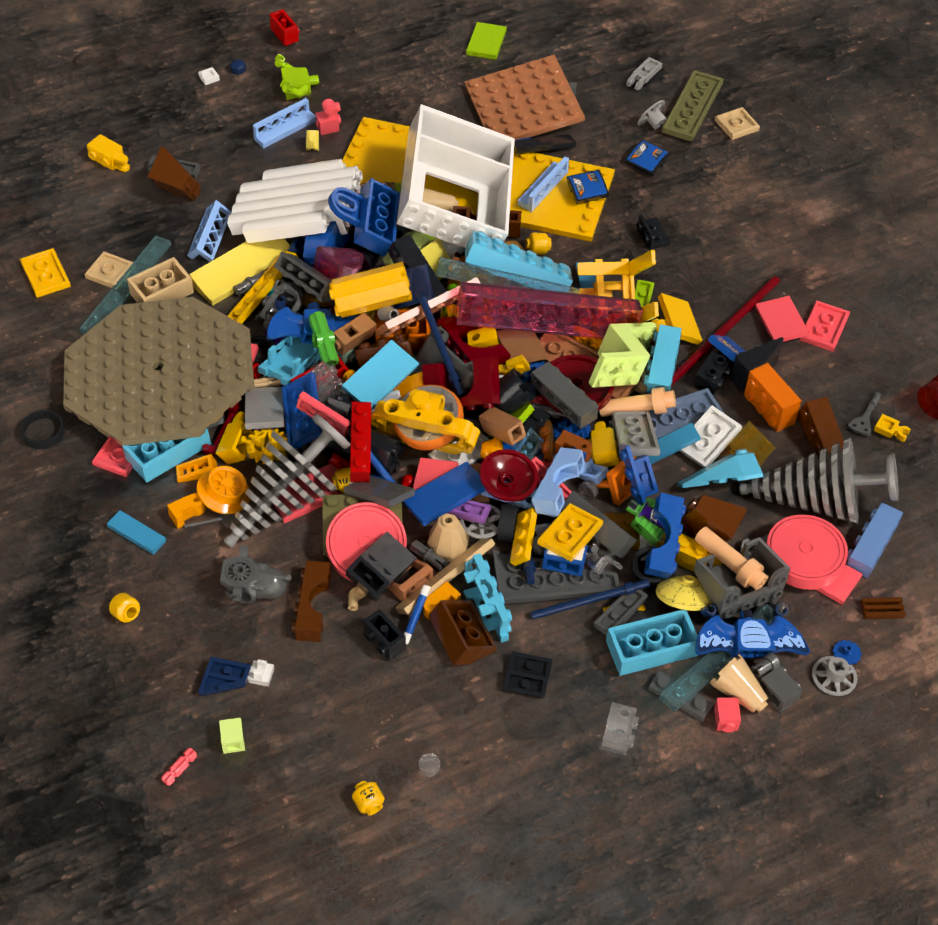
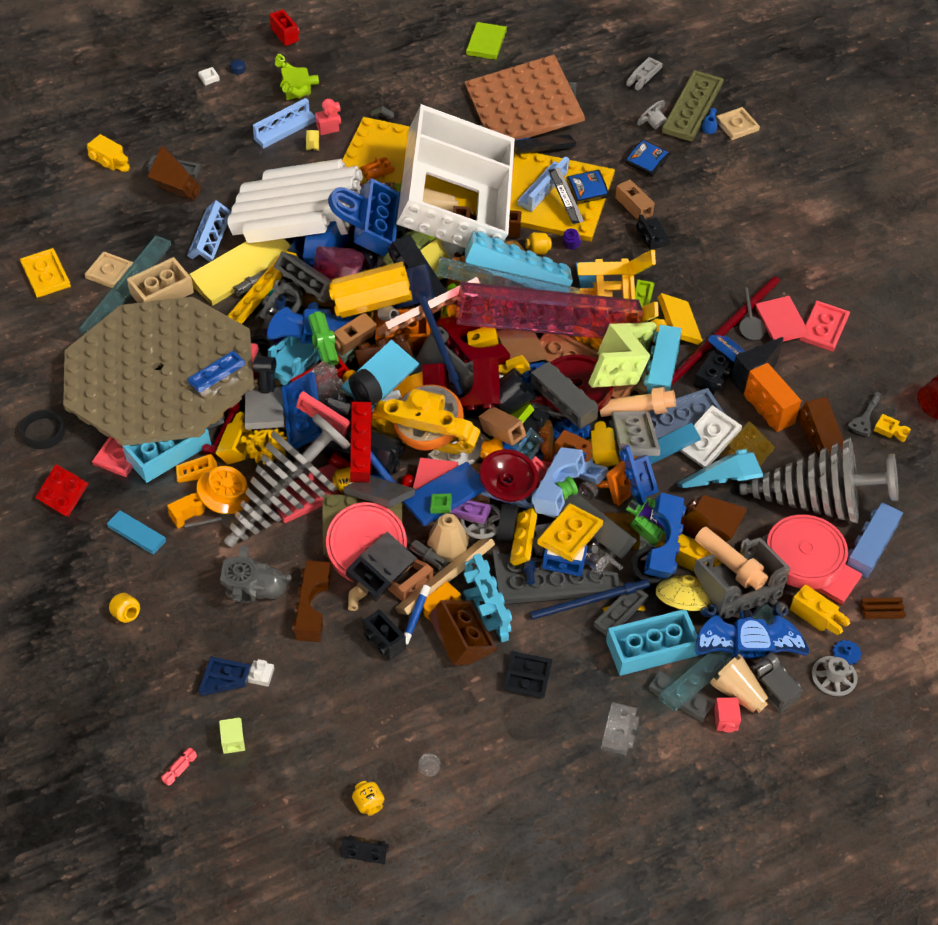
none -> red plate [35,464,89,517]
none -> blue tile [188,350,245,393]
none -> black piece [253,356,277,394]
none -> black hinge [341,835,389,864]
none -> black tyre [349,369,383,406]
none -> orange arm [360,157,395,181]
none -> dark grey tile [371,106,394,120]
none -> bright green tile [430,494,452,514]
none -> sticker [548,168,584,224]
none -> bright green wheel [555,476,578,500]
none -> dark purple hat [562,228,581,250]
none -> medium nougat brick [615,180,655,220]
none -> blue bar [701,108,717,134]
none -> dark grey piece [739,287,766,341]
none -> yellow hinge [790,584,850,635]

